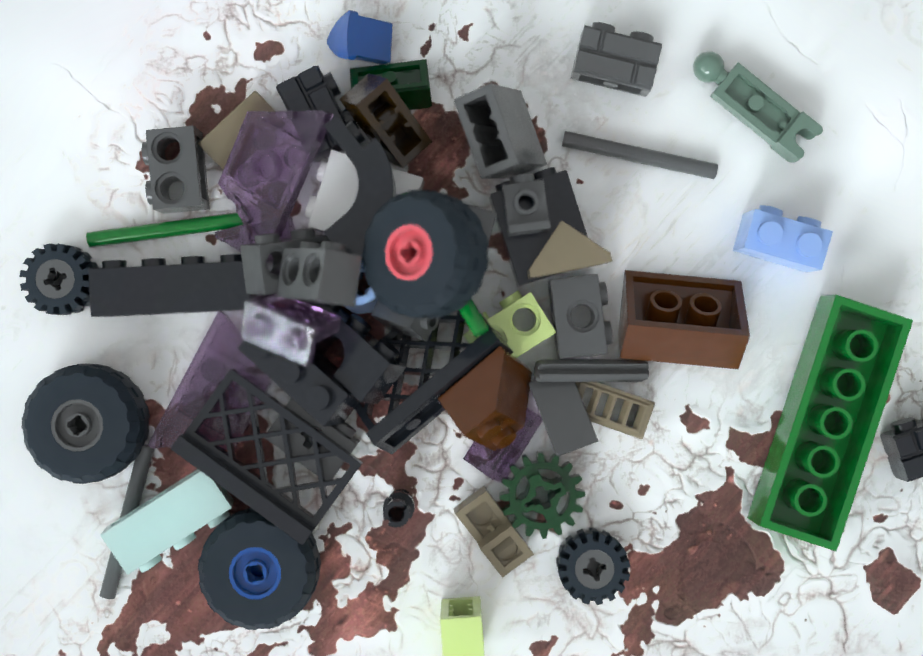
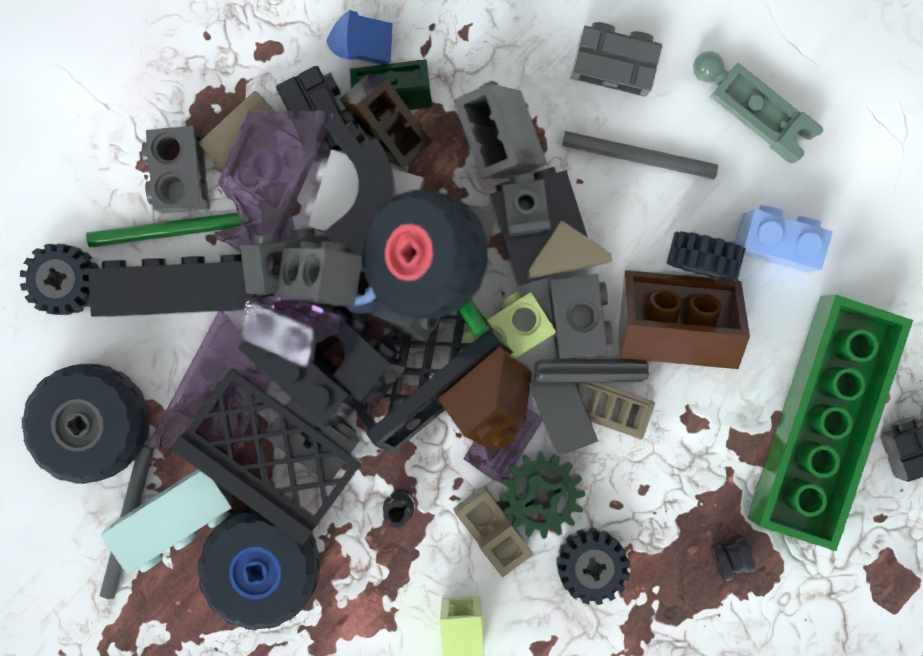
none -> black wheel [666,231,746,281]
none -> black wheel [710,534,756,583]

